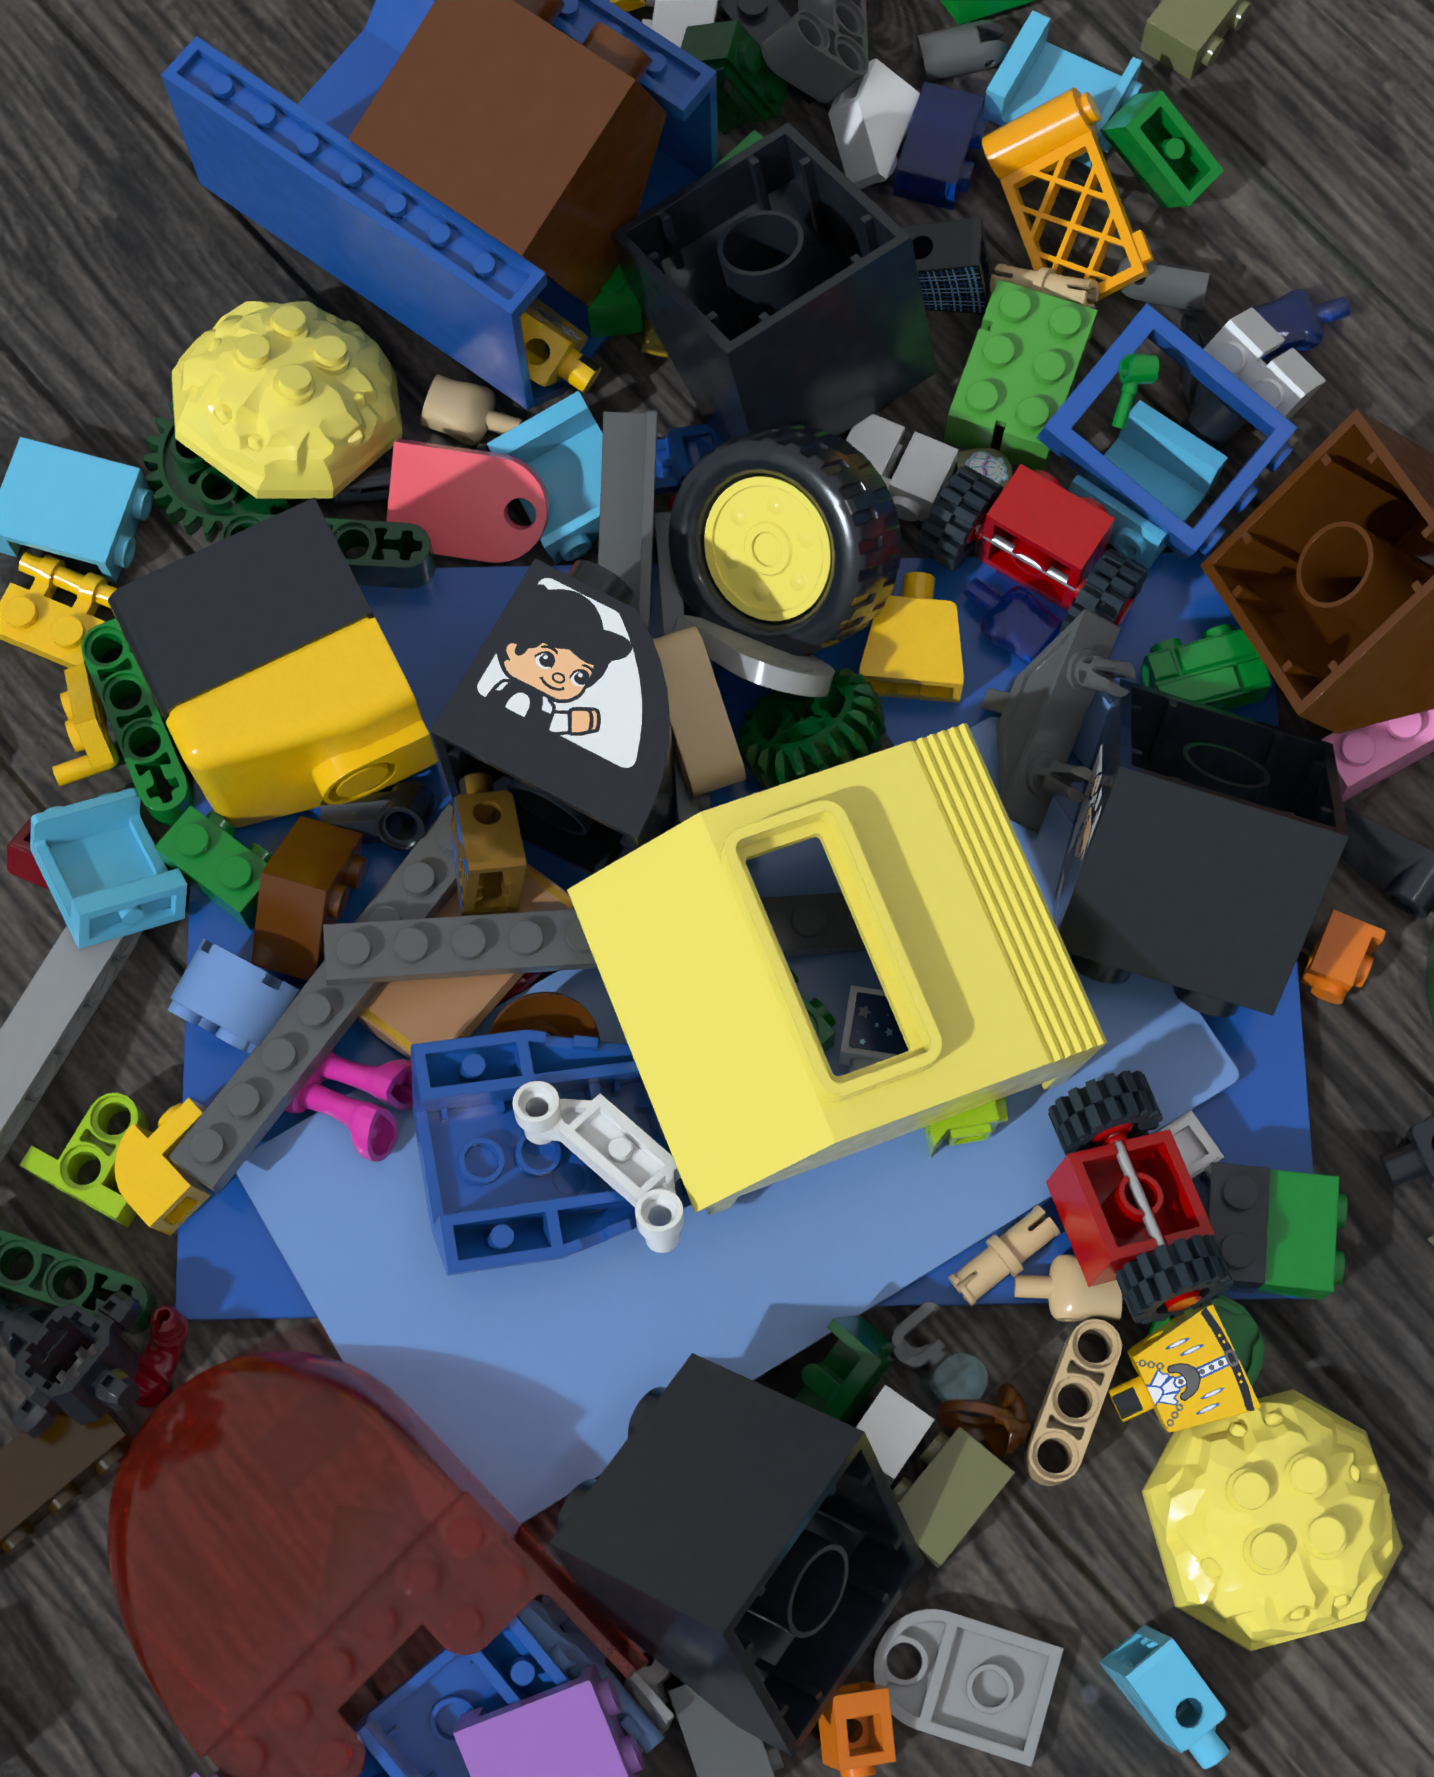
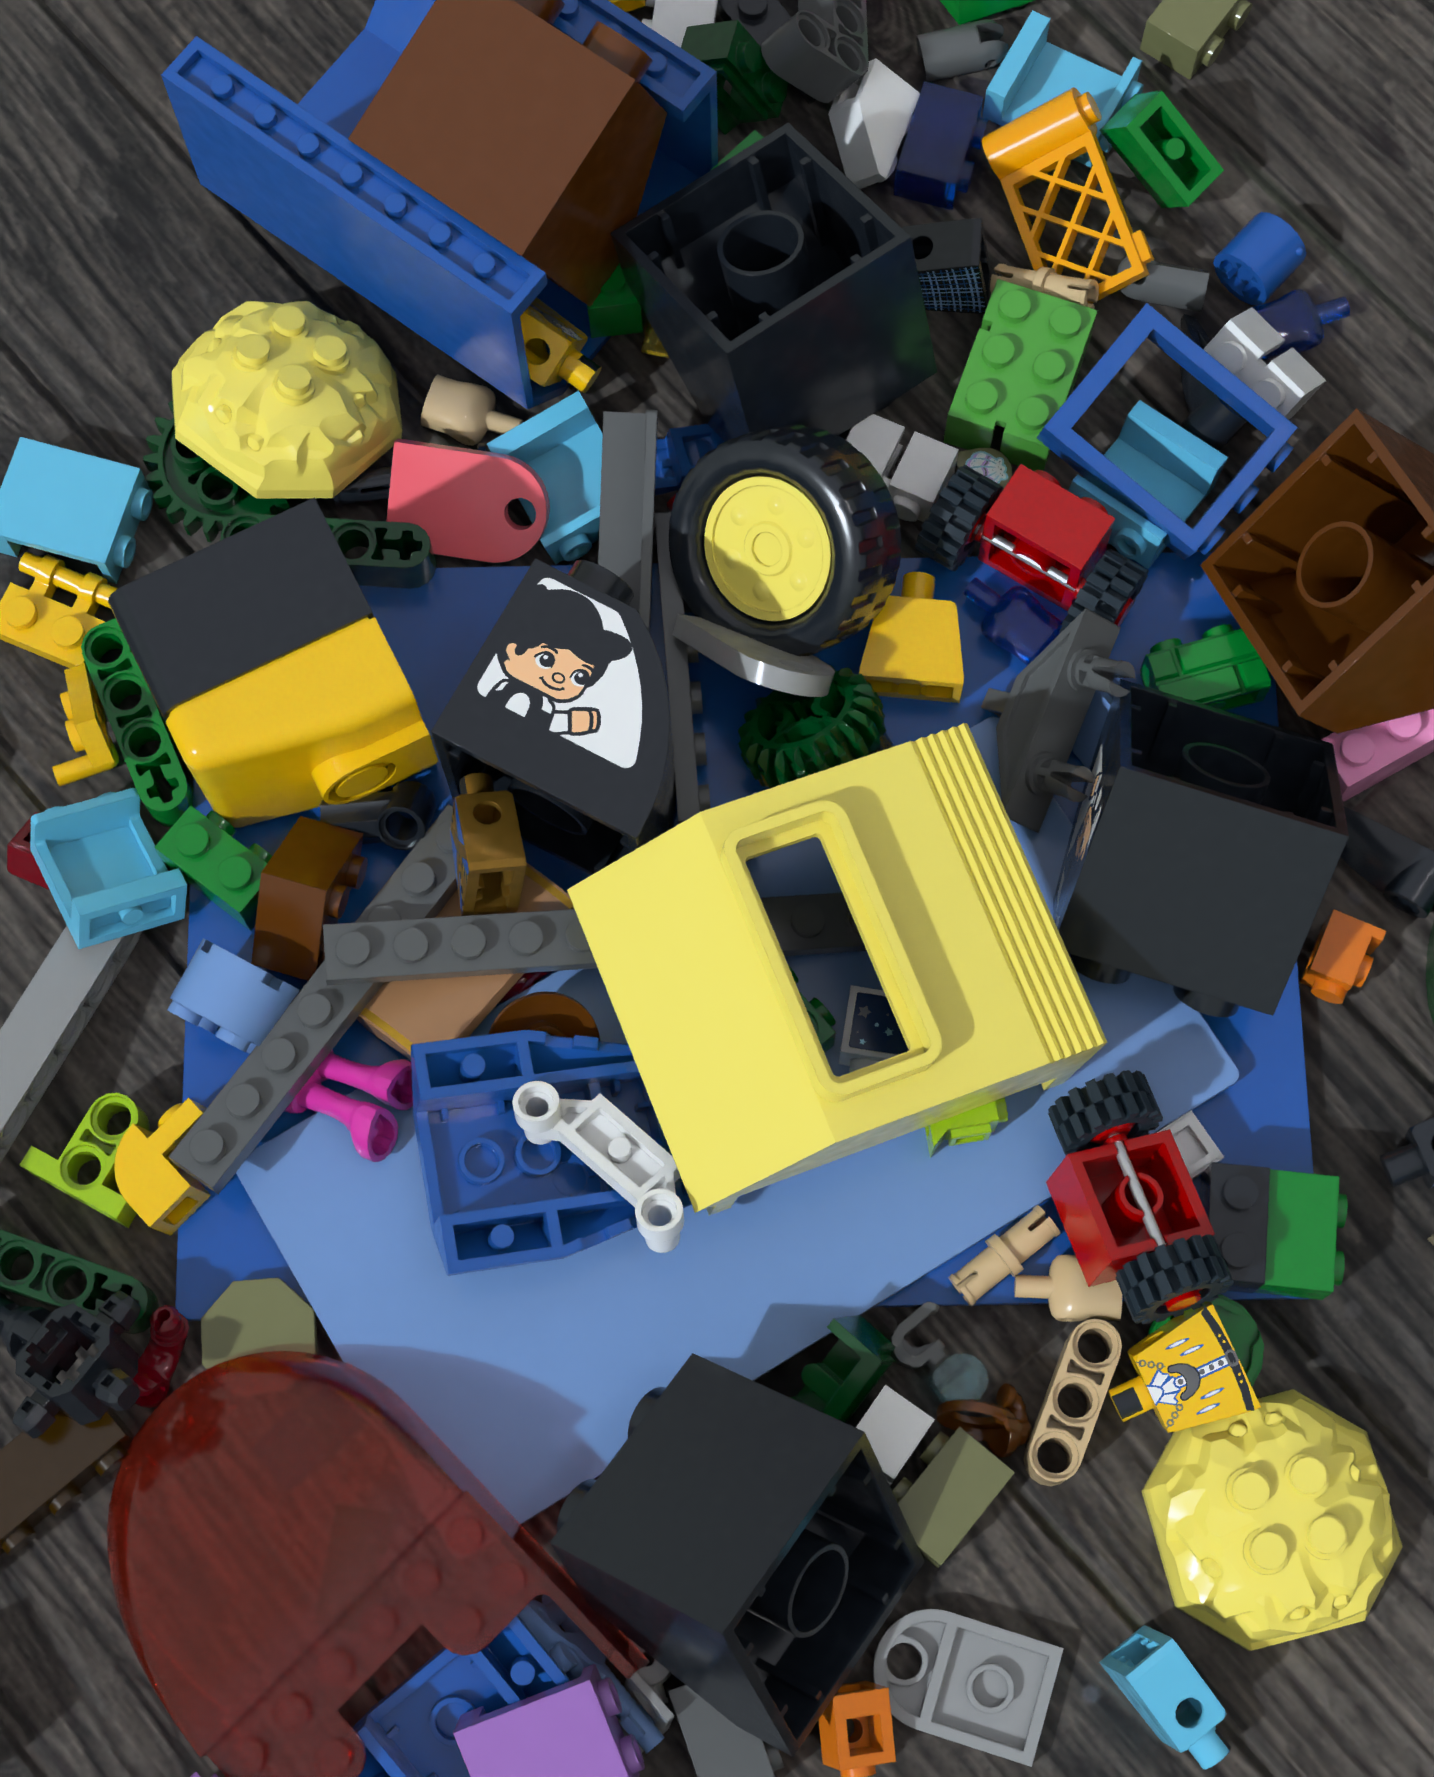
tan beam [652,625,746,798] -> none
green hand [1111,354,1159,430] -> none
none -> olive piece [201,1278,318,1398]
none -> blue piece [1213,212,1306,306]

